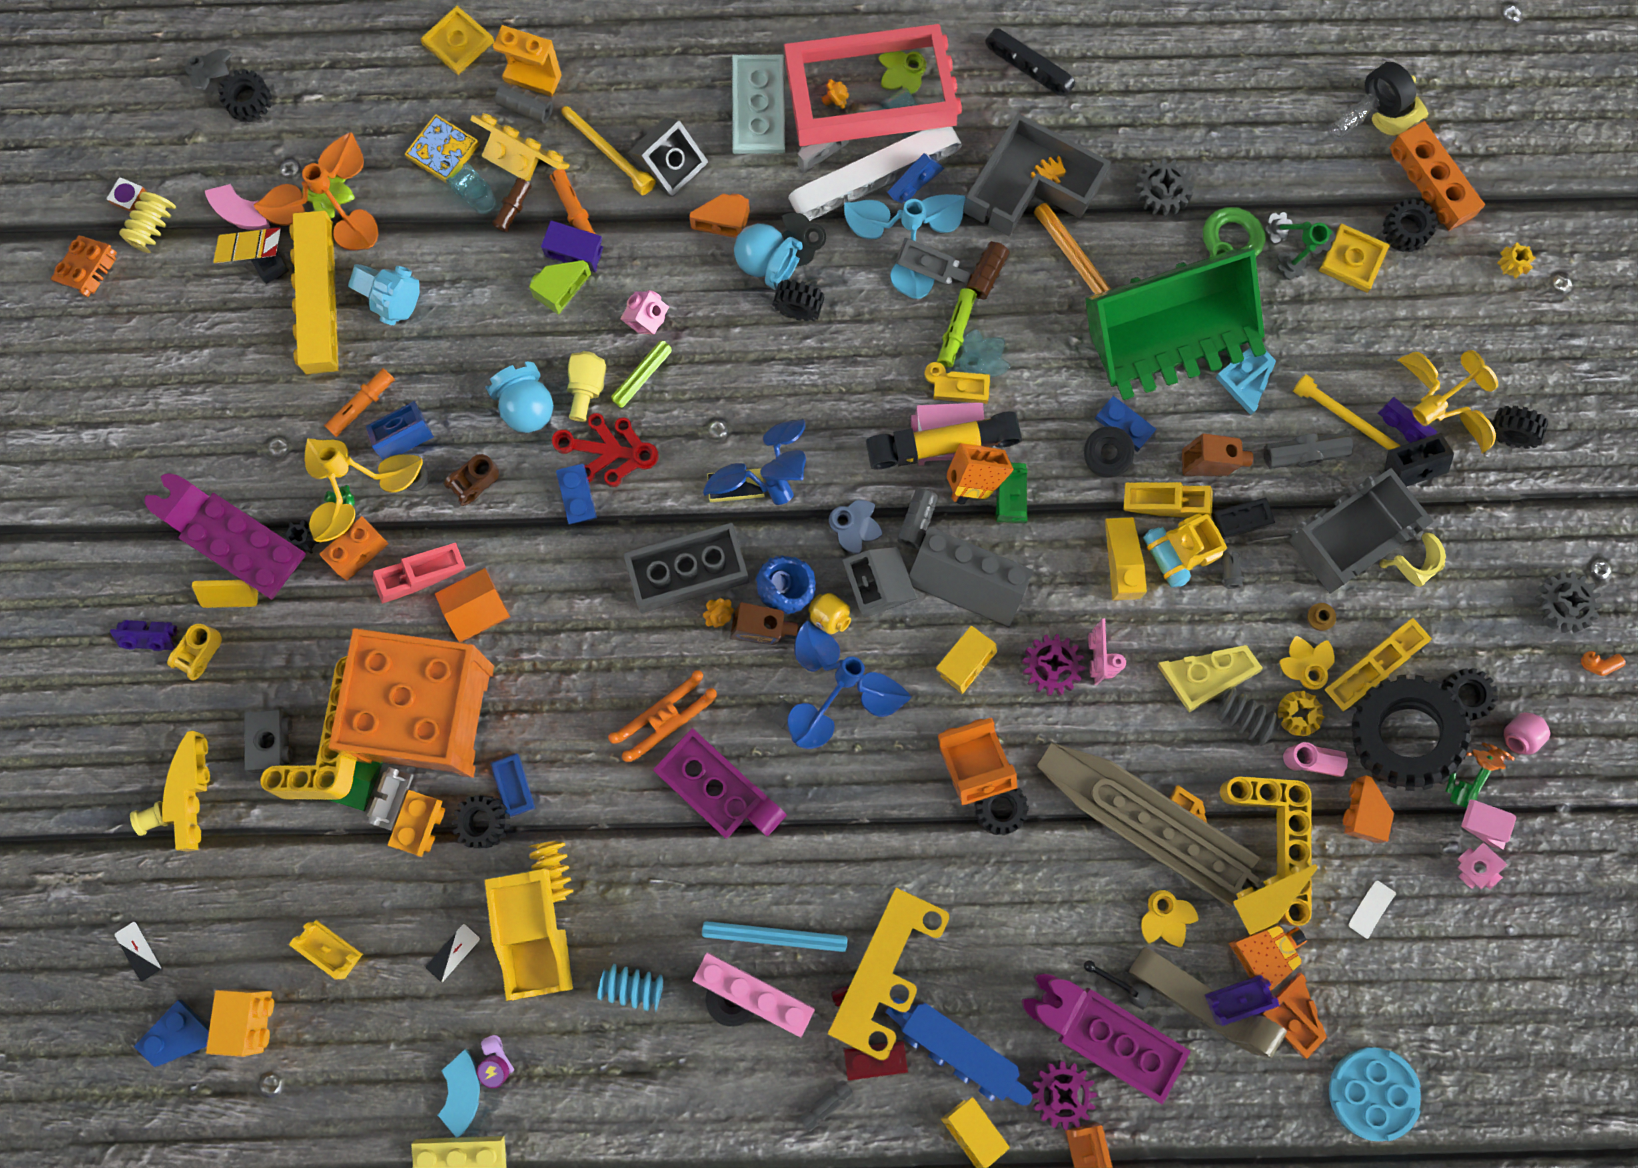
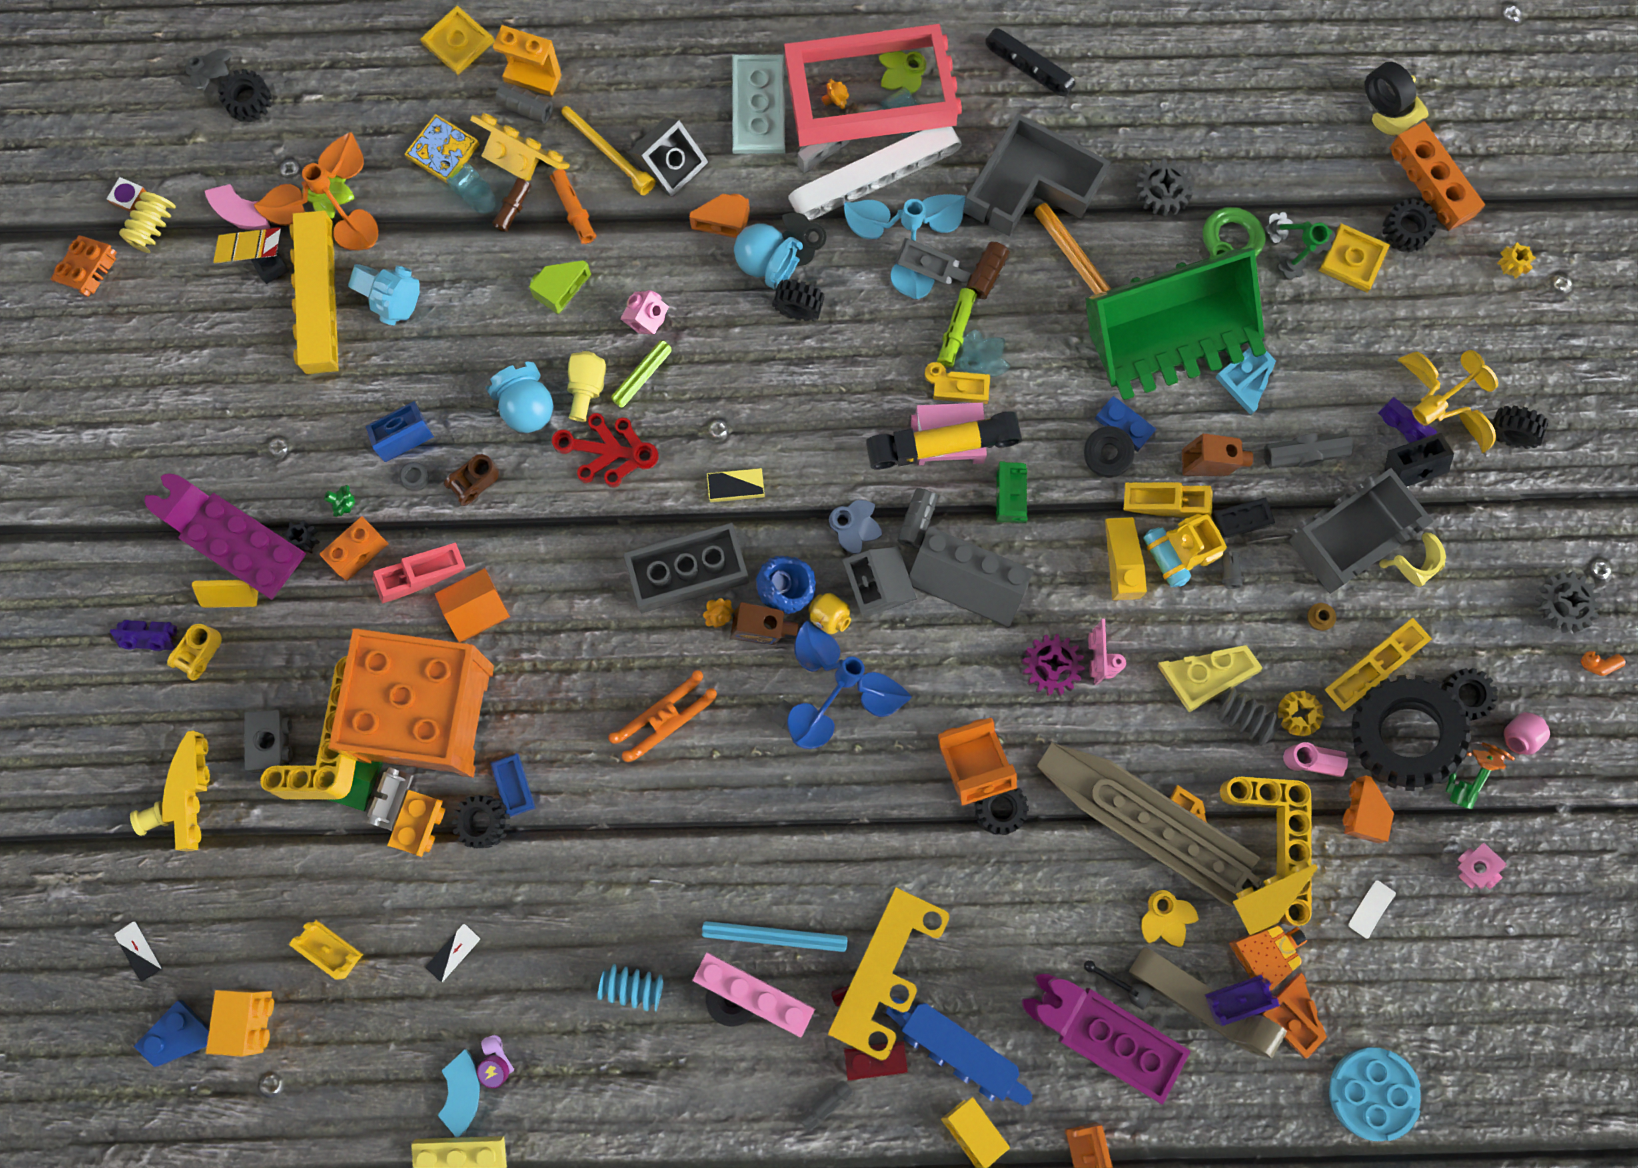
yellow plant [305,438,423,542] -> none
orange pin [324,368,395,437] -> none
yellow piece [485,869,573,1001] -> none
yellow piece [528,841,573,903] -> none
dark purple hinge [541,221,603,272] -> none
blue plate [556,464,597,525] -> none
magenta hinge [653,728,787,840] -> none
blue plant [703,419,806,505] -> none
blue wing [887,153,945,204] -> none
yellow hinge [936,625,997,694] -> none
orange torso [947,443,1014,505] -> none
light orange piece [1031,156,1066,184] -> none
magenta gear [1031,1060,1097,1130] -> none
yellow plate [1279,636,1335,690] -> none
yellow piece [1292,373,1401,450] -> none
clear pin [1330,93,1379,139] -> none
bright pink slope [1461,800,1516,849] -> none

